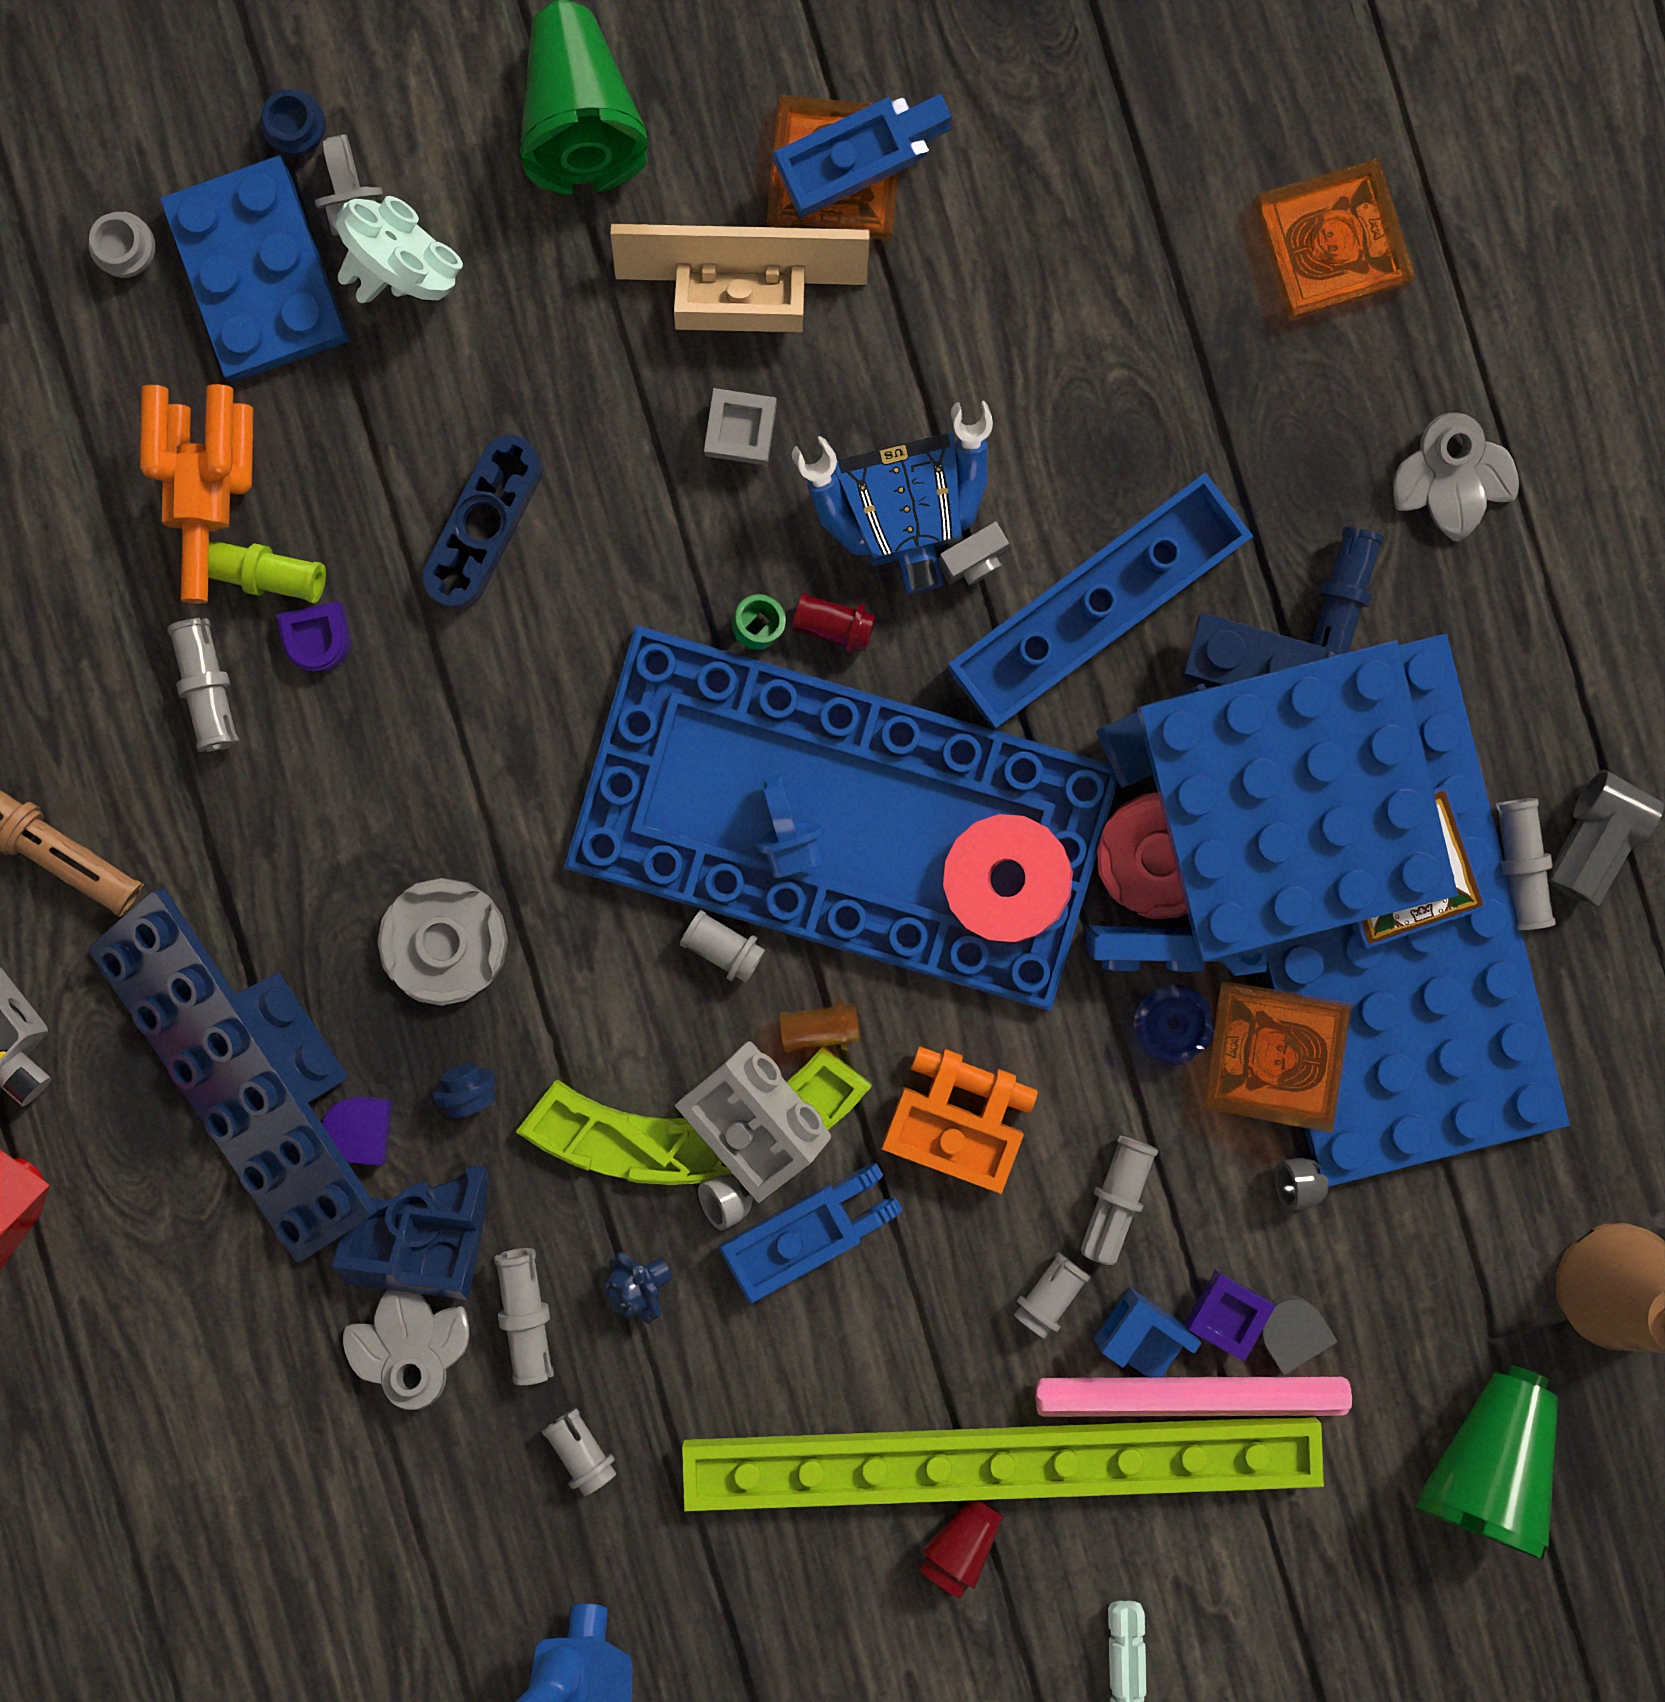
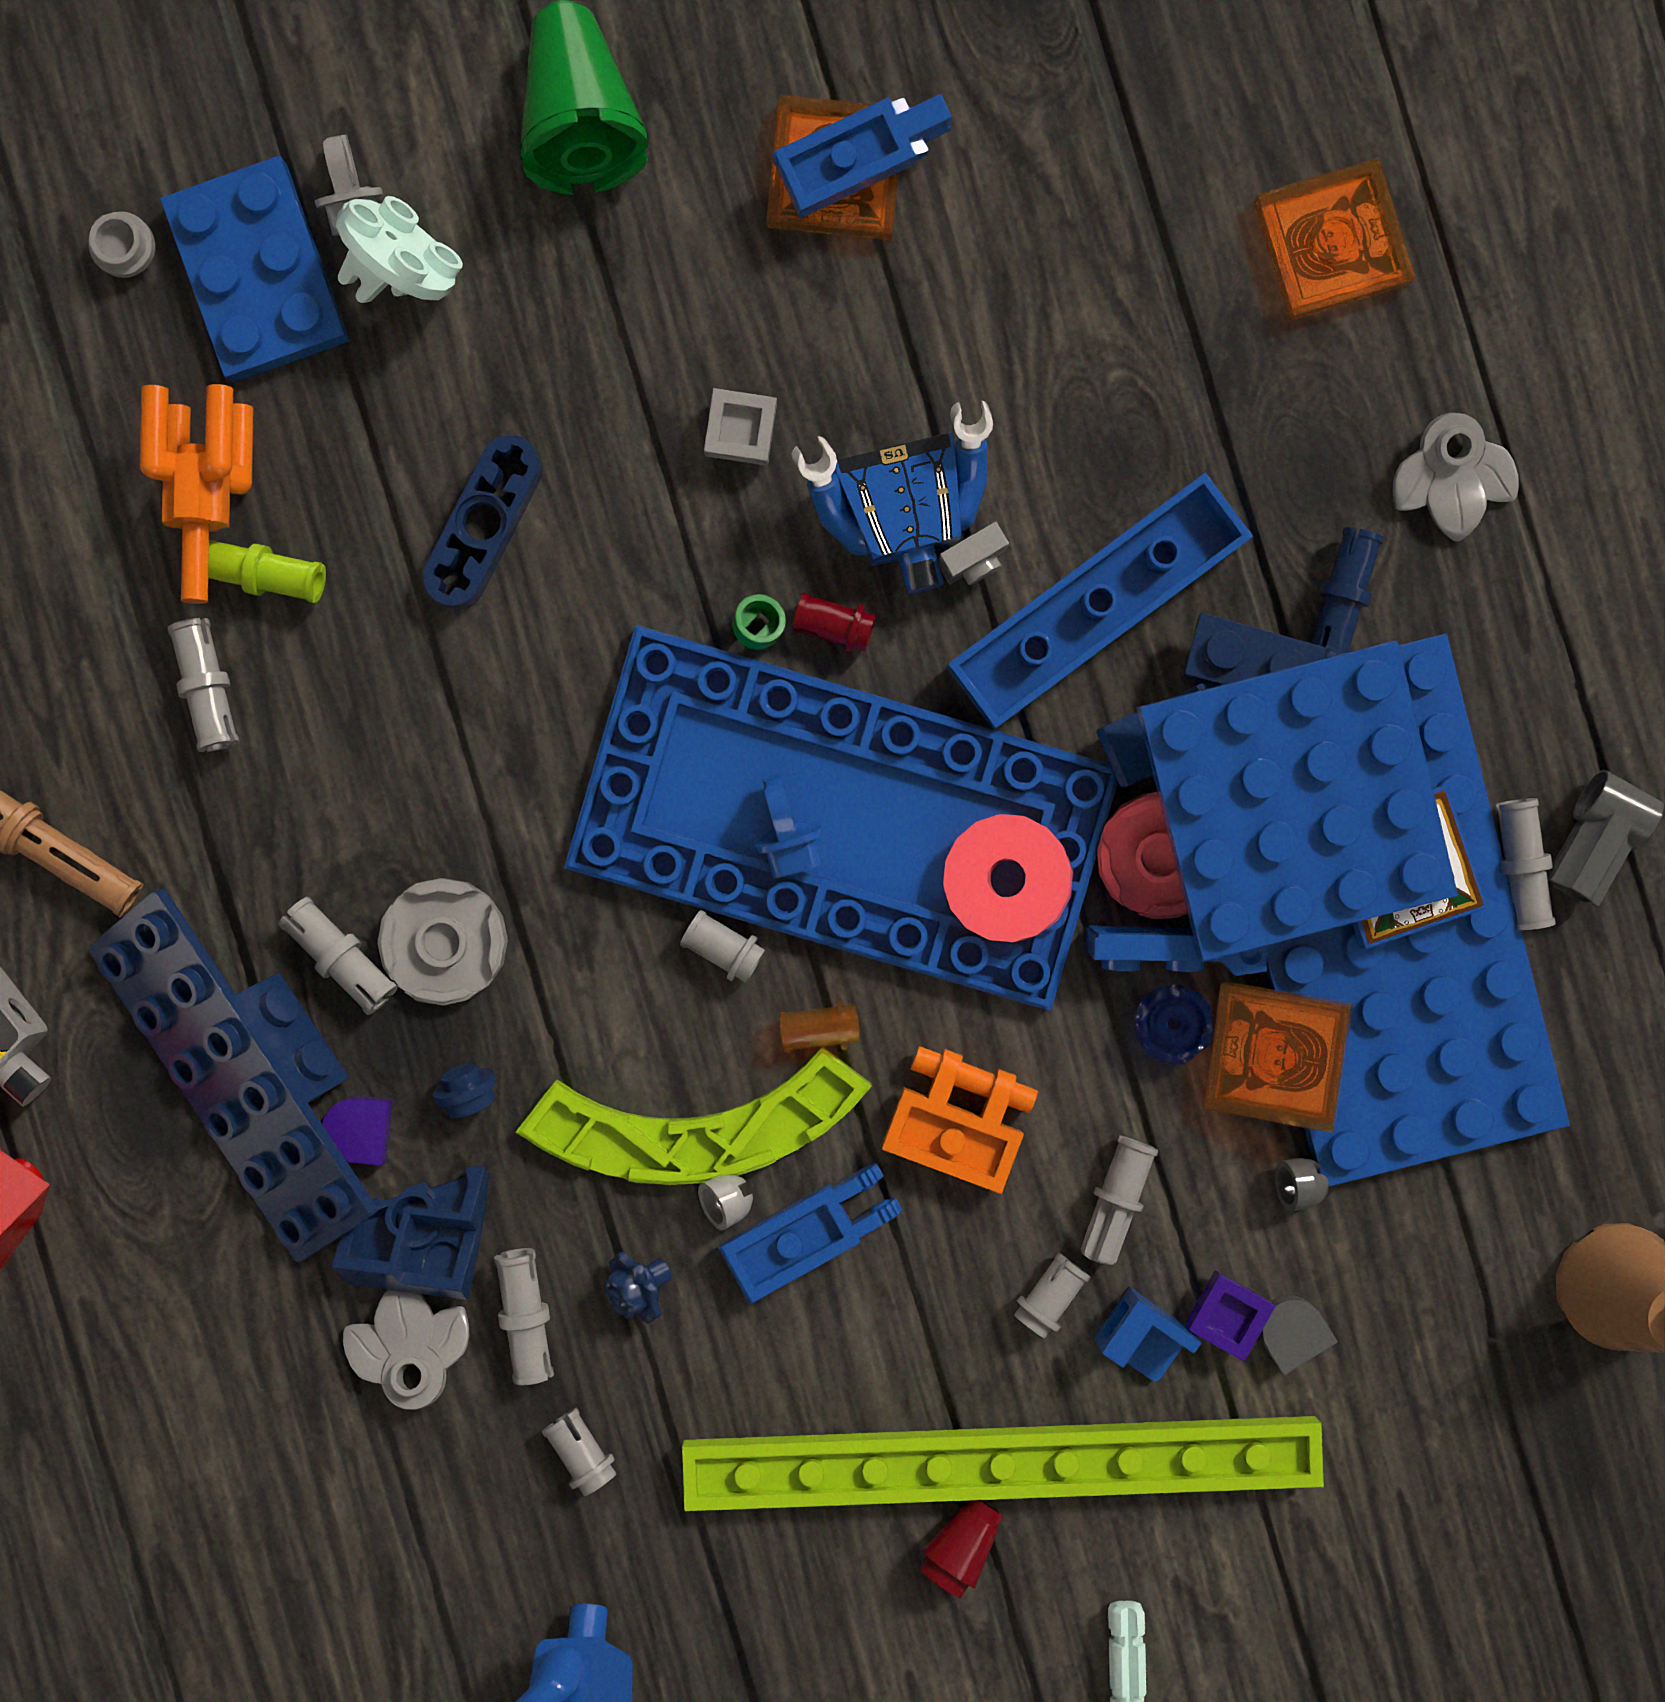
dark blue plate [260,89,326,156] -> none
dark purple tile [276,601,351,673] -> none
tan bracket [610,224,869,332] -> none
light grey bracket [674,1041,831,1203] -> none
bright pink axle [1035,1377,1352,1417] -> none
green cone [1416,1365,1558,1560] -> none
none -> light grey pin [278,897,398,1015]

